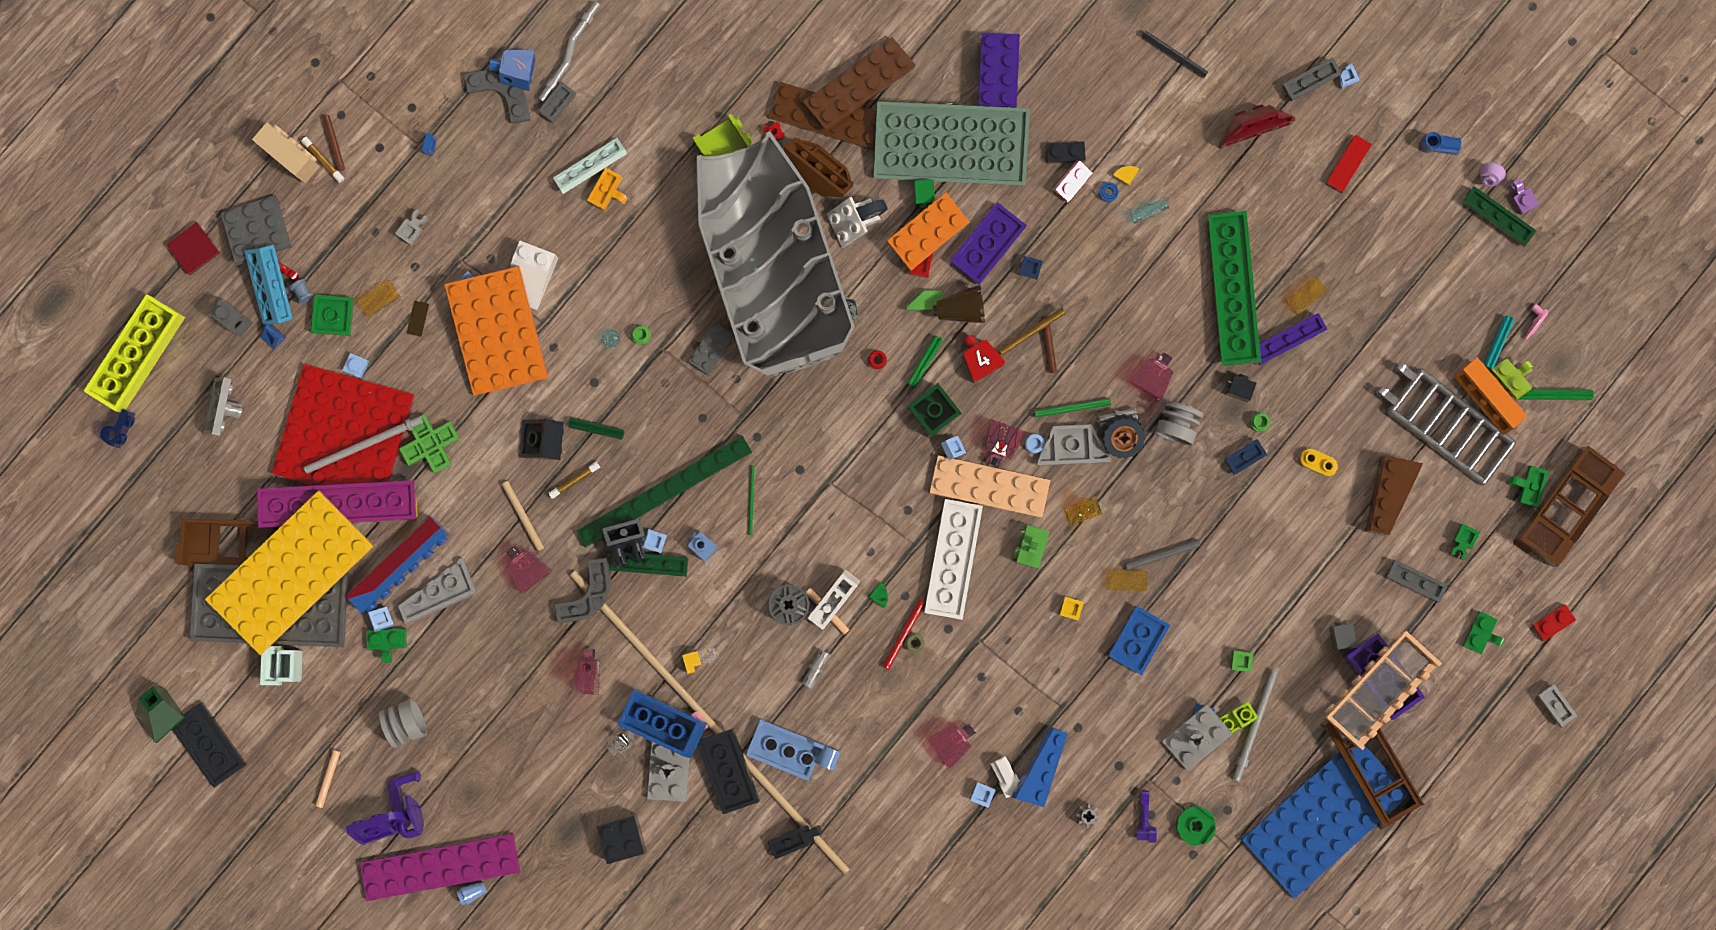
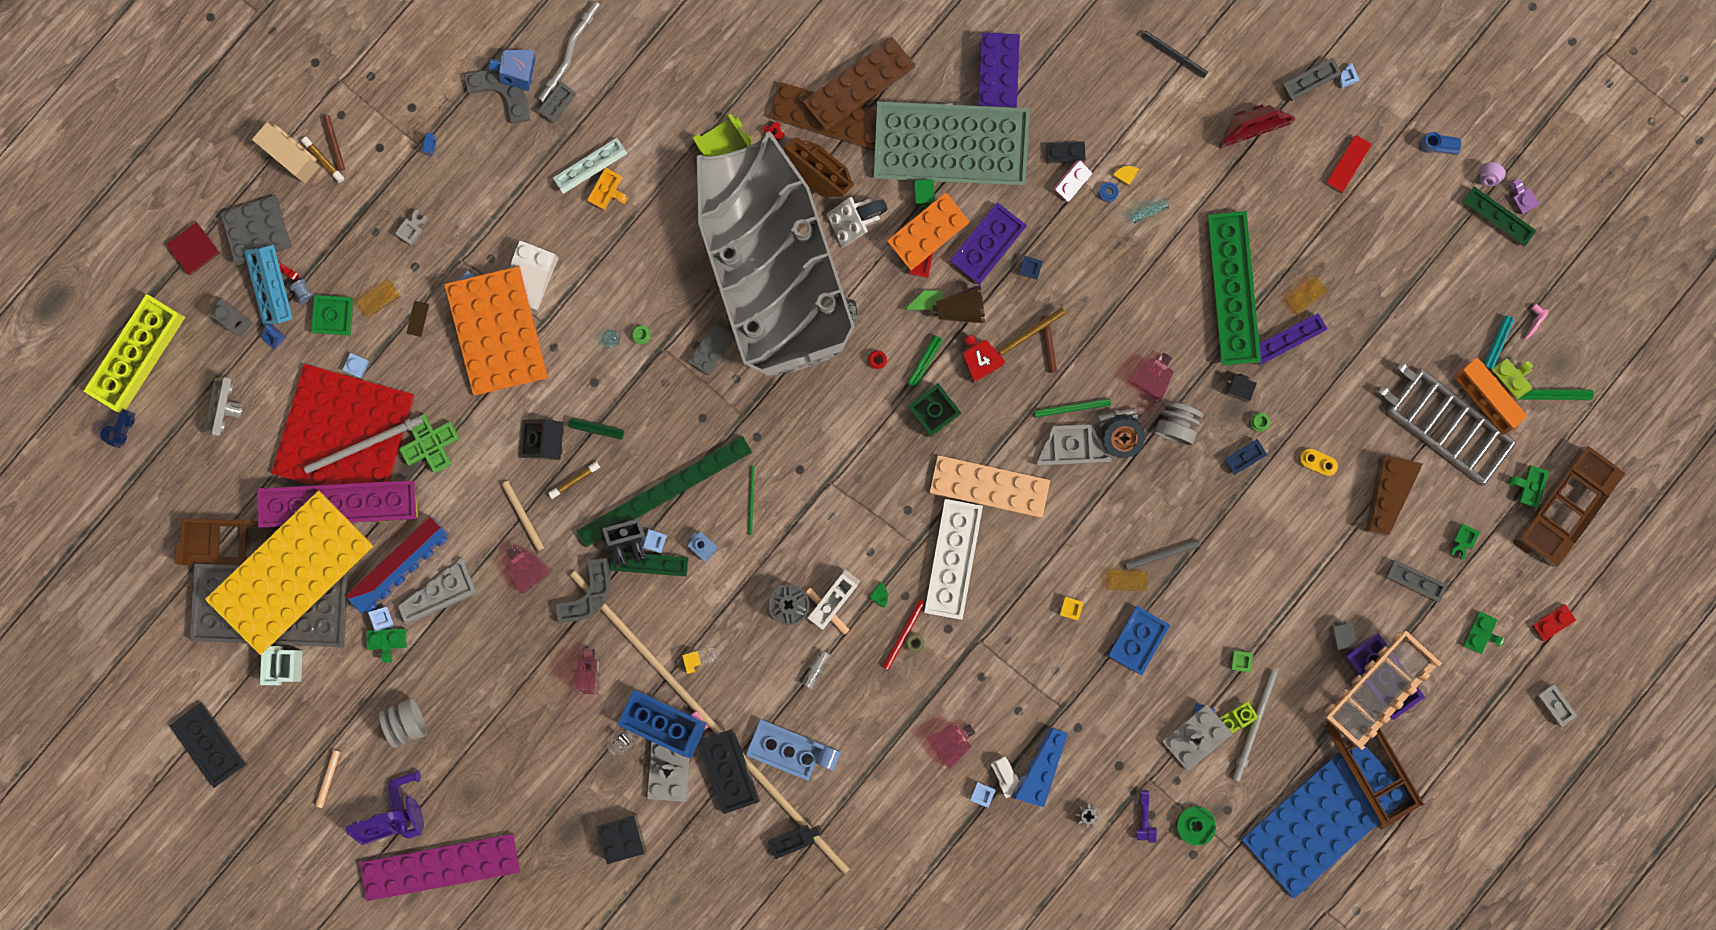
dark green slope [135,686,186,743] -> none
medium blue cone [456,882,487,906] -> none
light blue plate [941,436,966,460] -> none
clear pink torso [985,419,1026,468] -> none
bright green brick [1013,525,1050,569] -> none
light blue tile [1025,434,1045,454] -> none
clear yellow slope [1063,496,1103,526] -> none

